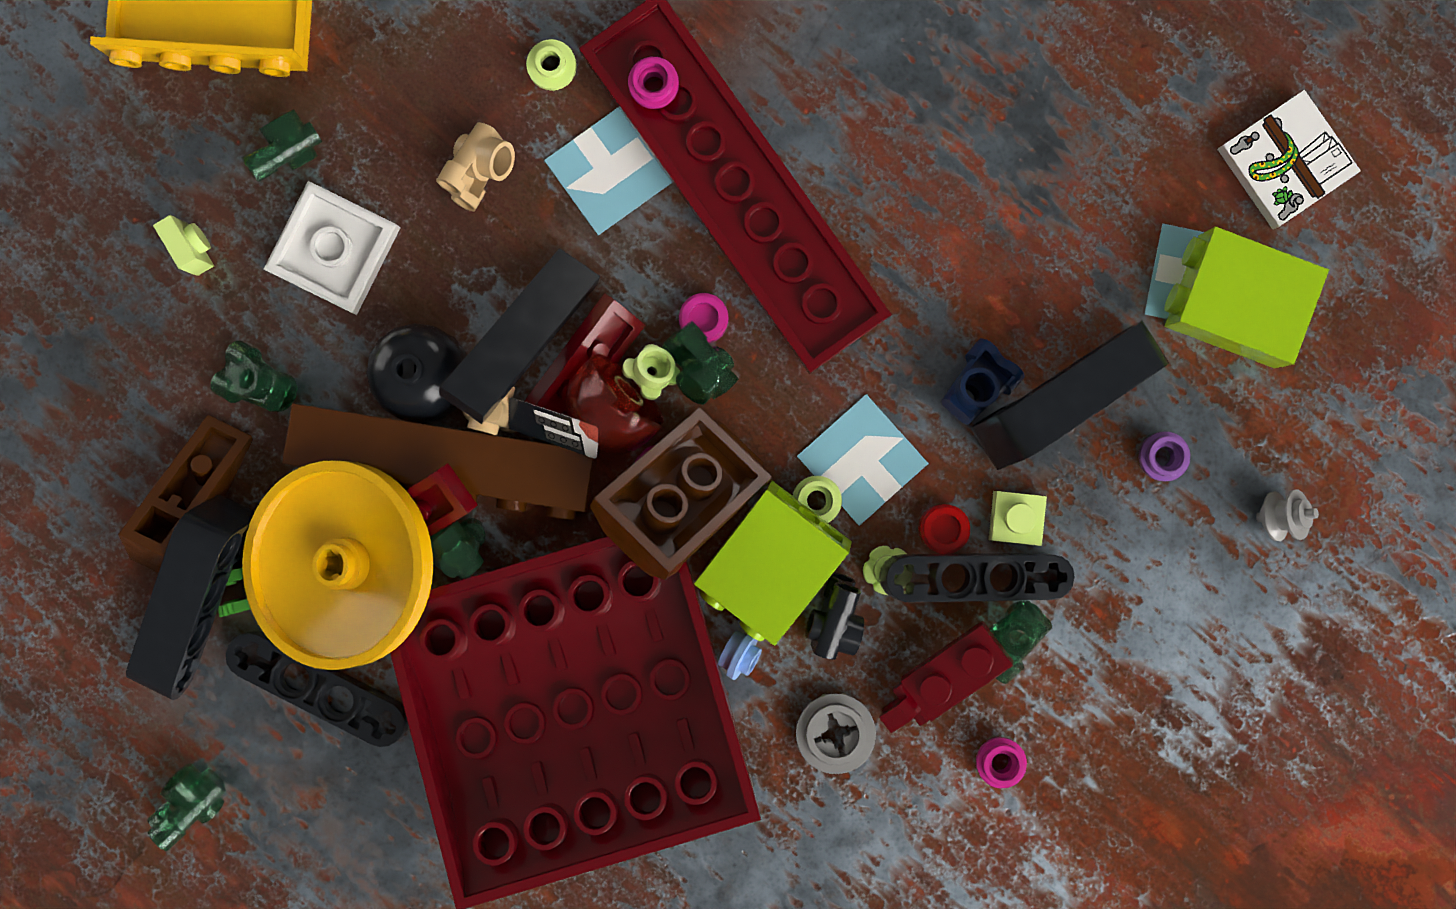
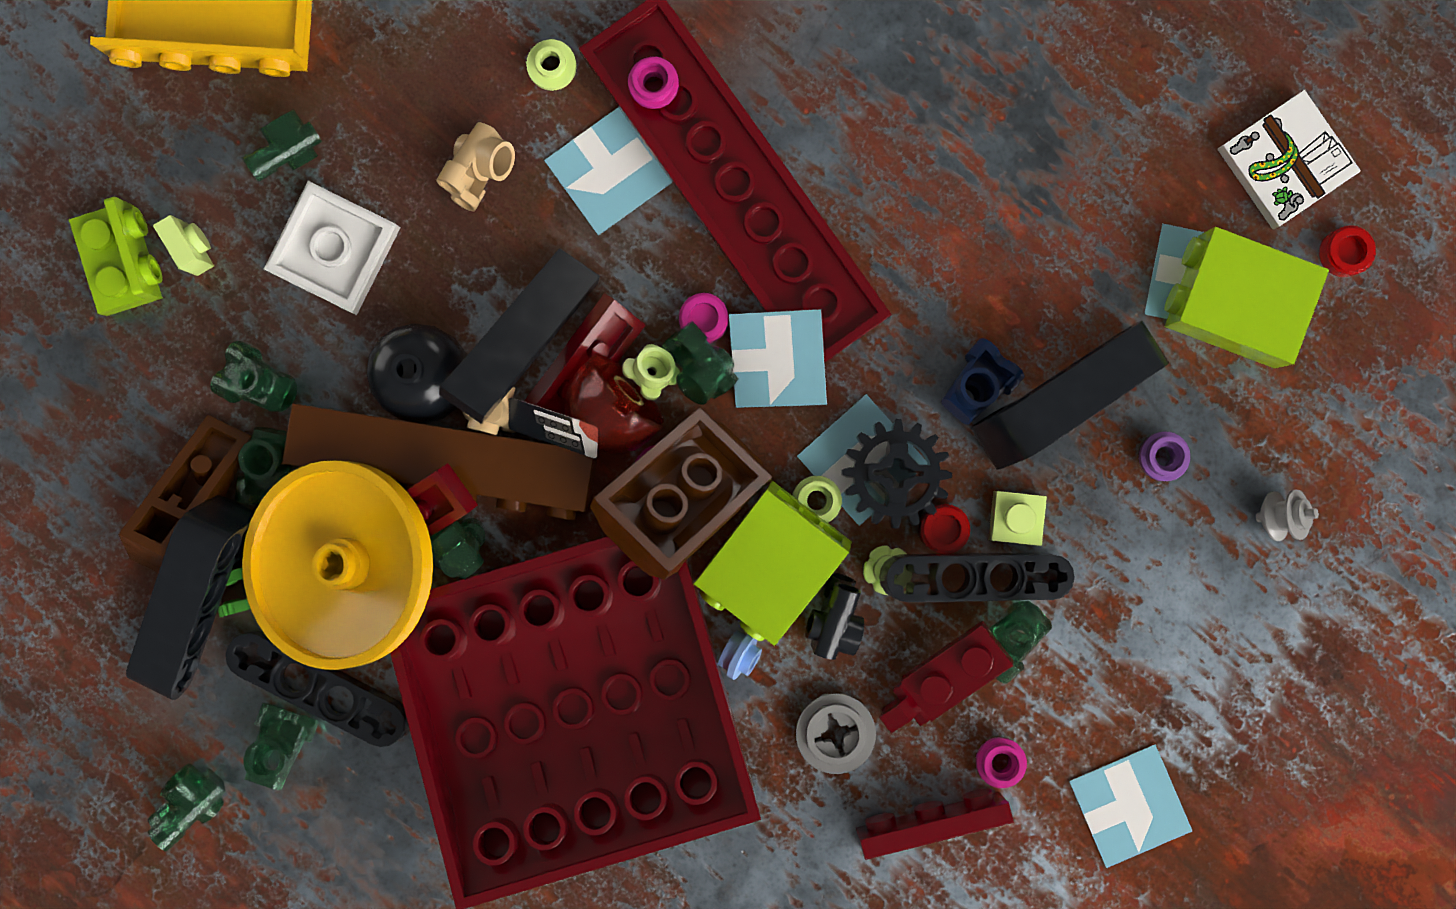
none -> lime bracket [69,196,163,316]
none -> clear green plate [234,427,291,504]
none -> clear green plate [243,702,320,790]
none -> medium azure sticker [729,309,827,408]
none -> black gear [841,419,952,528]
none -> dark red plate [856,788,1014,860]
none -> medium azure sticker [1069,744,1192,868]
none -> red tile [1319,225,1376,277]

